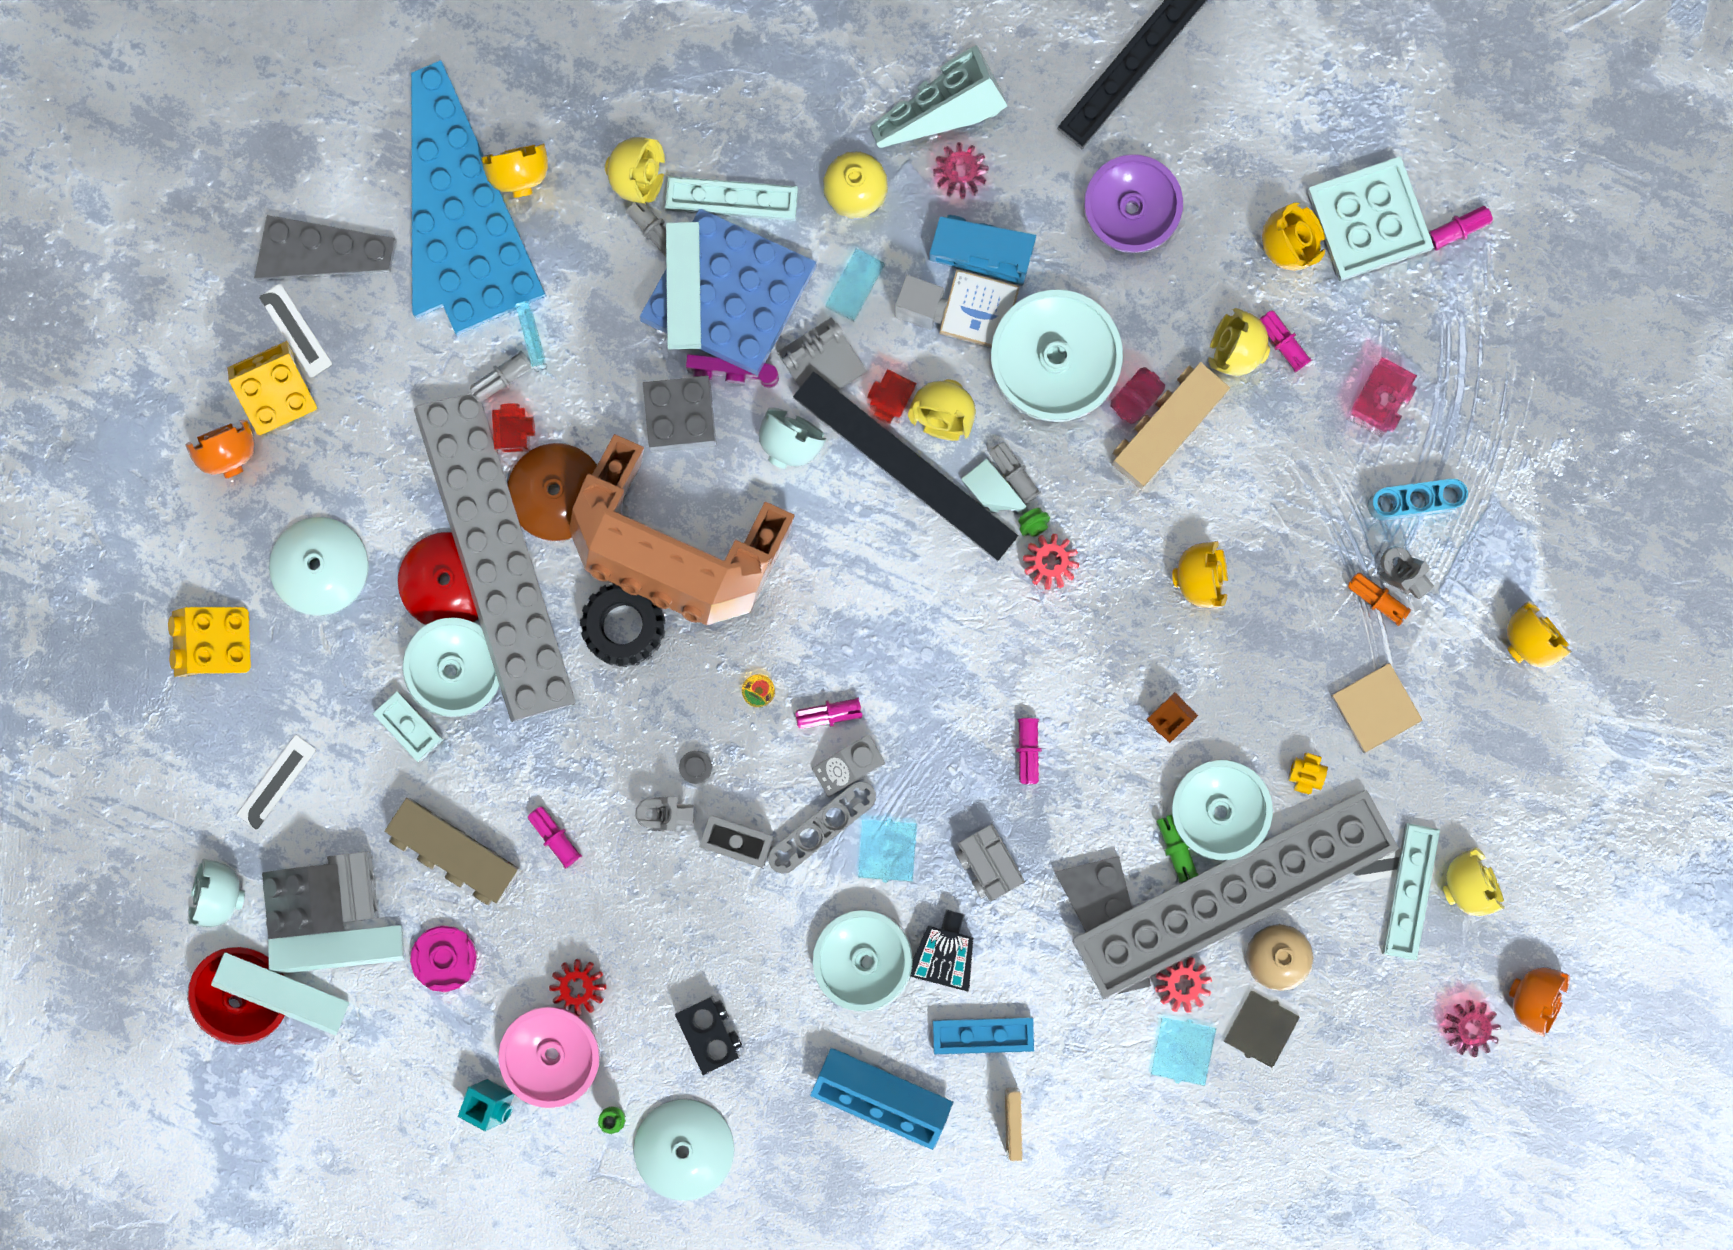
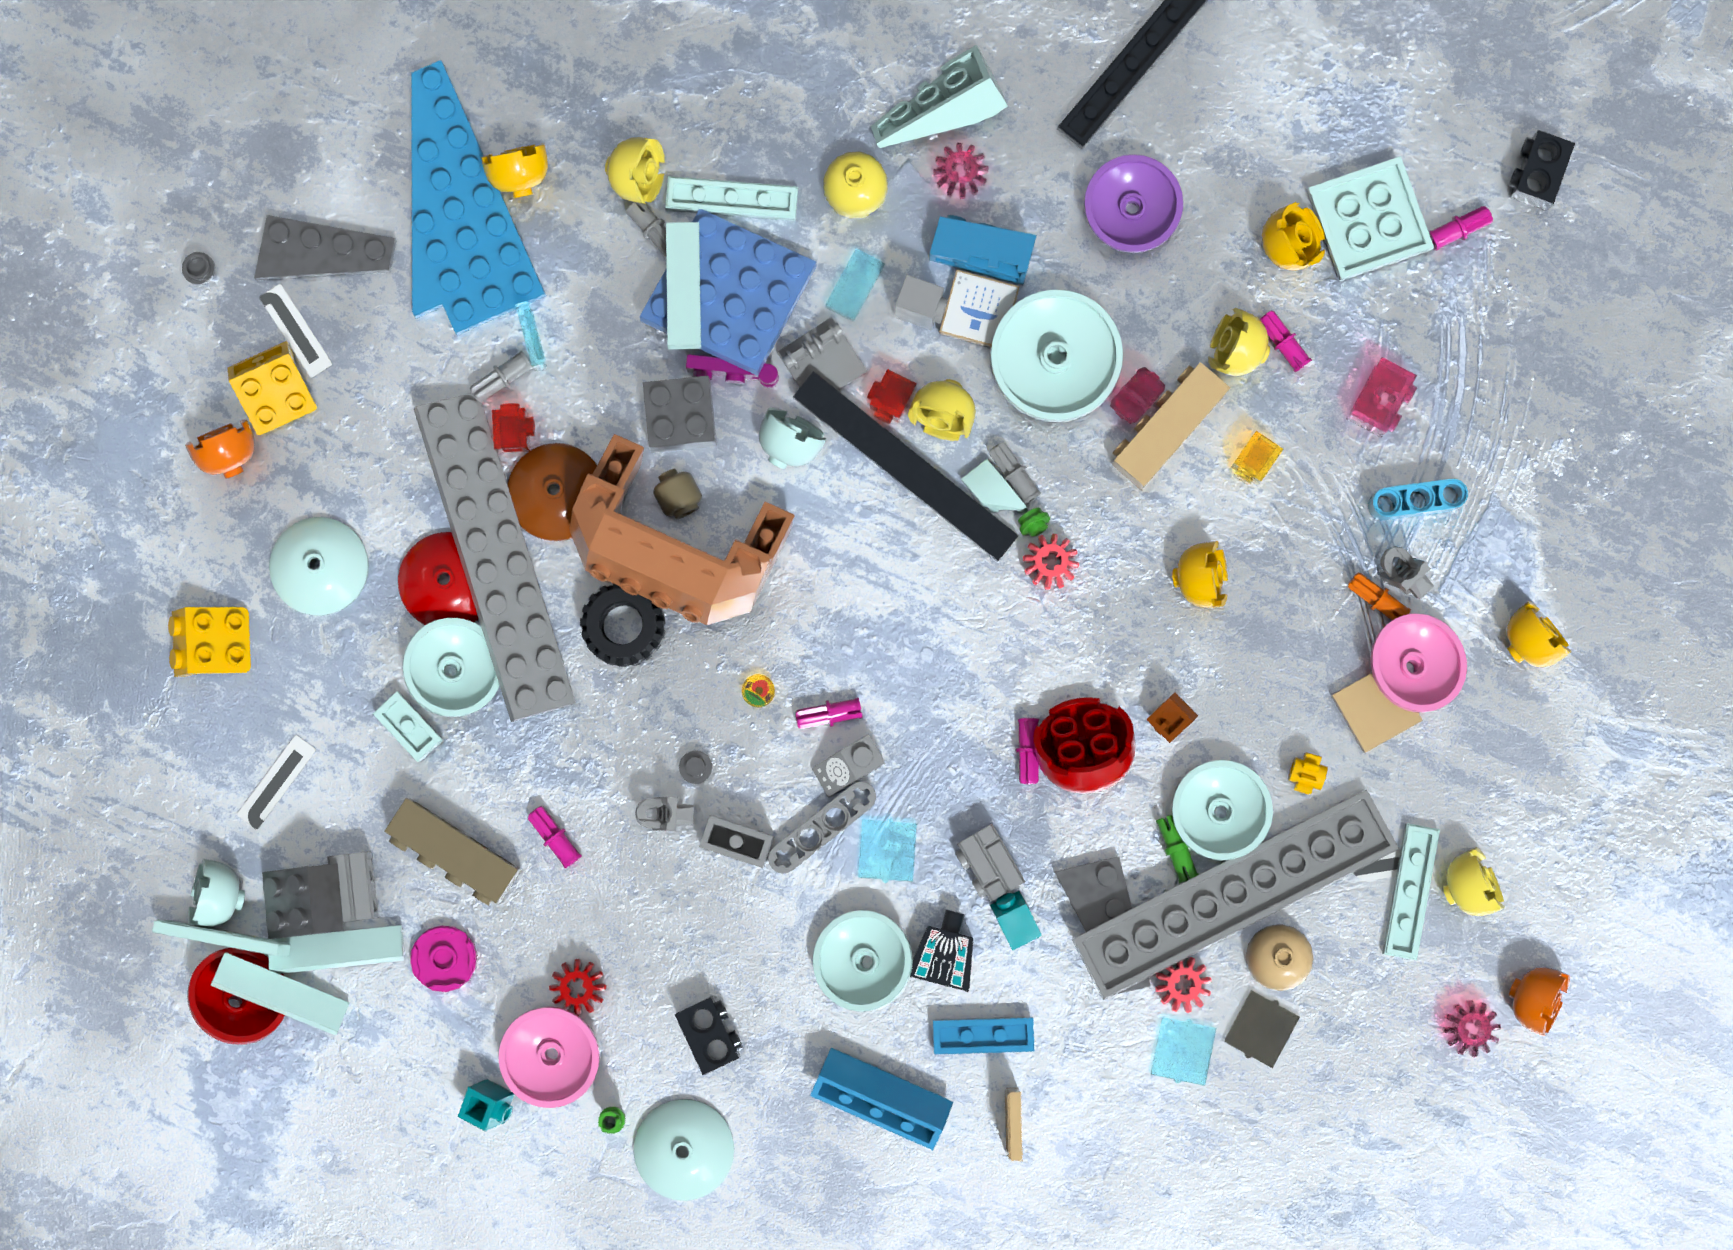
none -> light aqua tile [152,919,291,956]
none -> flat silver plate [182,252,215,285]
none -> dark tan head [653,468,702,520]
none -> brick [990,891,1042,951]
none -> red cylinder [1034,697,1136,794]
none -> clear yellow brick [1231,431,1283,485]
none -> bright pink dish [1370,614,1467,713]
none -> black brick [1509,130,1575,211]

